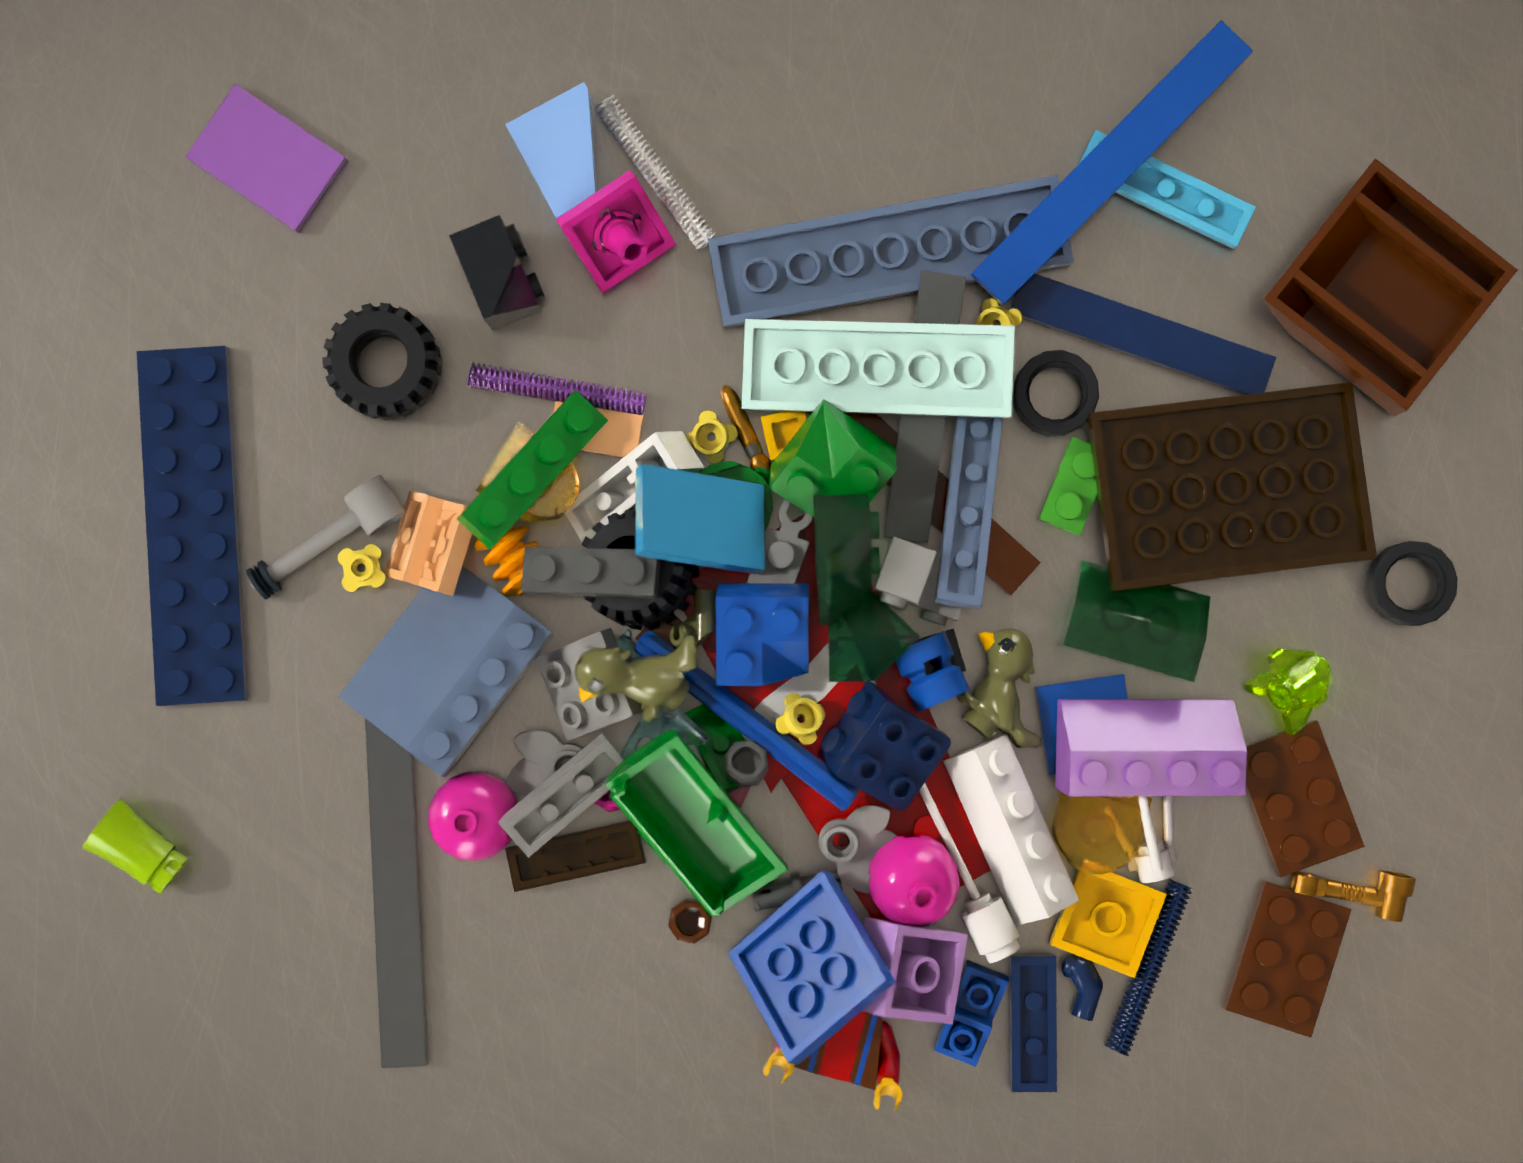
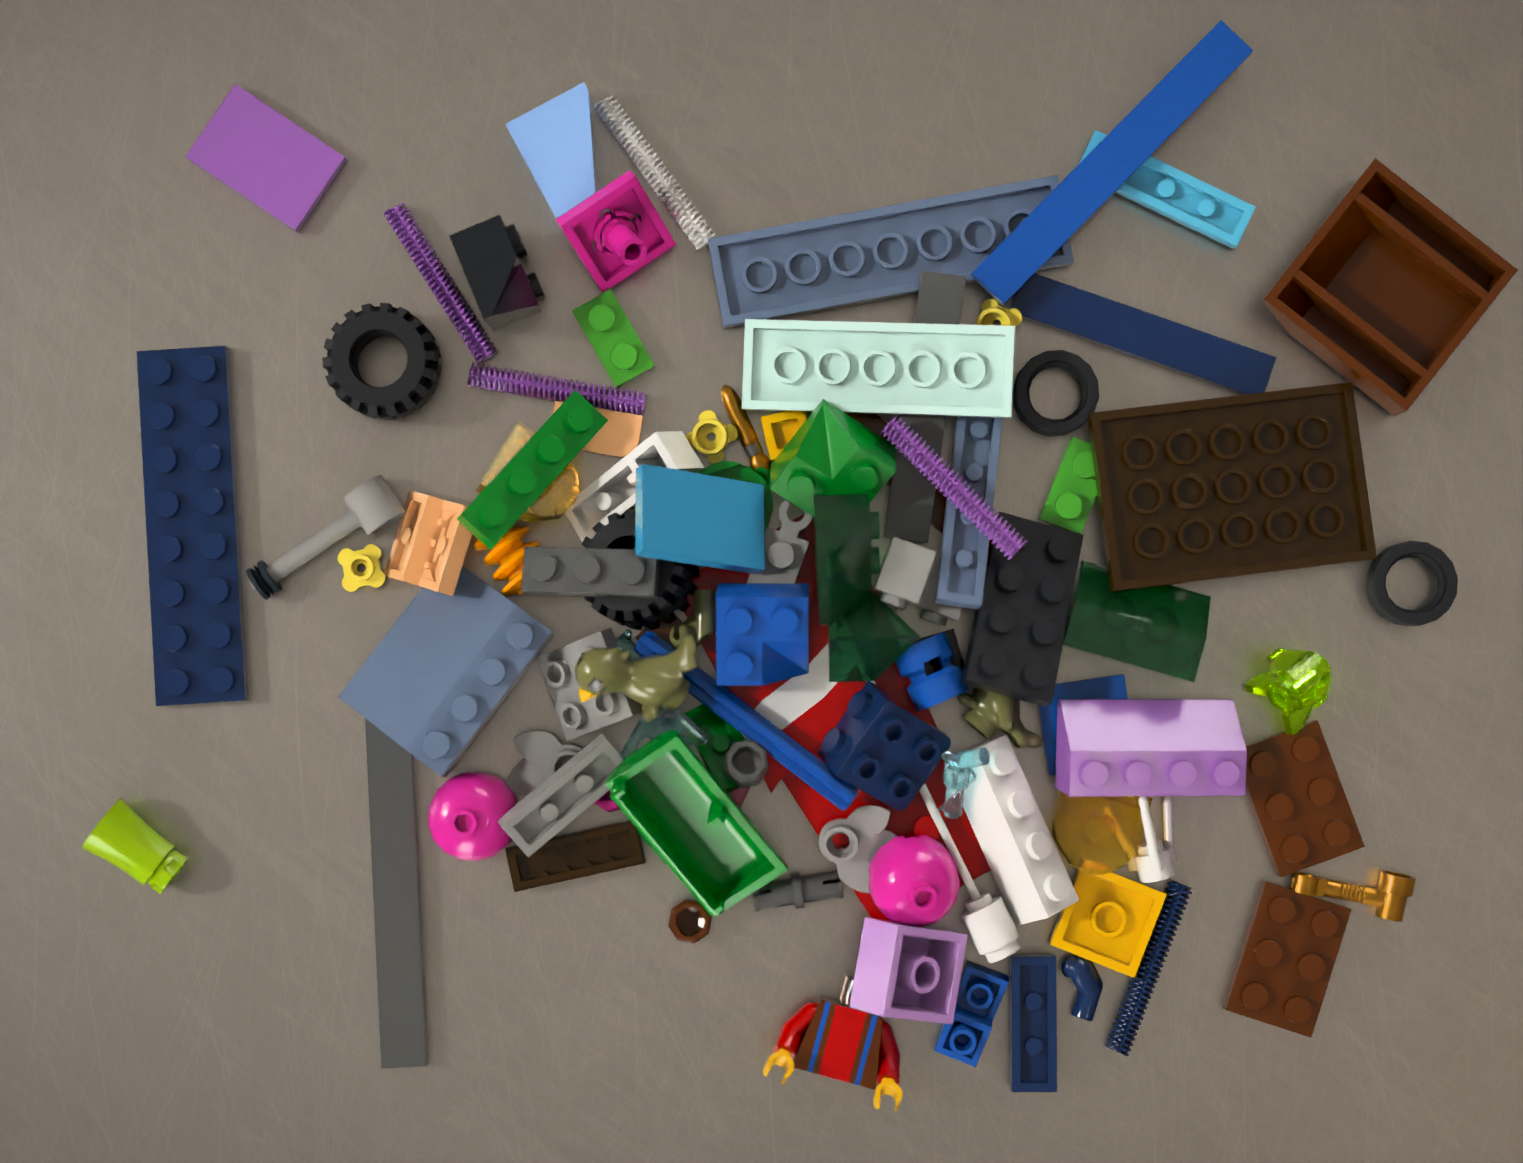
plate [728,870,896,1065] -> none
light yellow plate [775,693,825,745] -> none
none -> medium lavender axle [383,202,498,363]
none -> bright green plate [572,289,655,389]
none -> medium lavender axle [881,414,1027,560]
none -> clear light blue piece [939,747,990,819]
none -> black plate [961,511,1084,707]

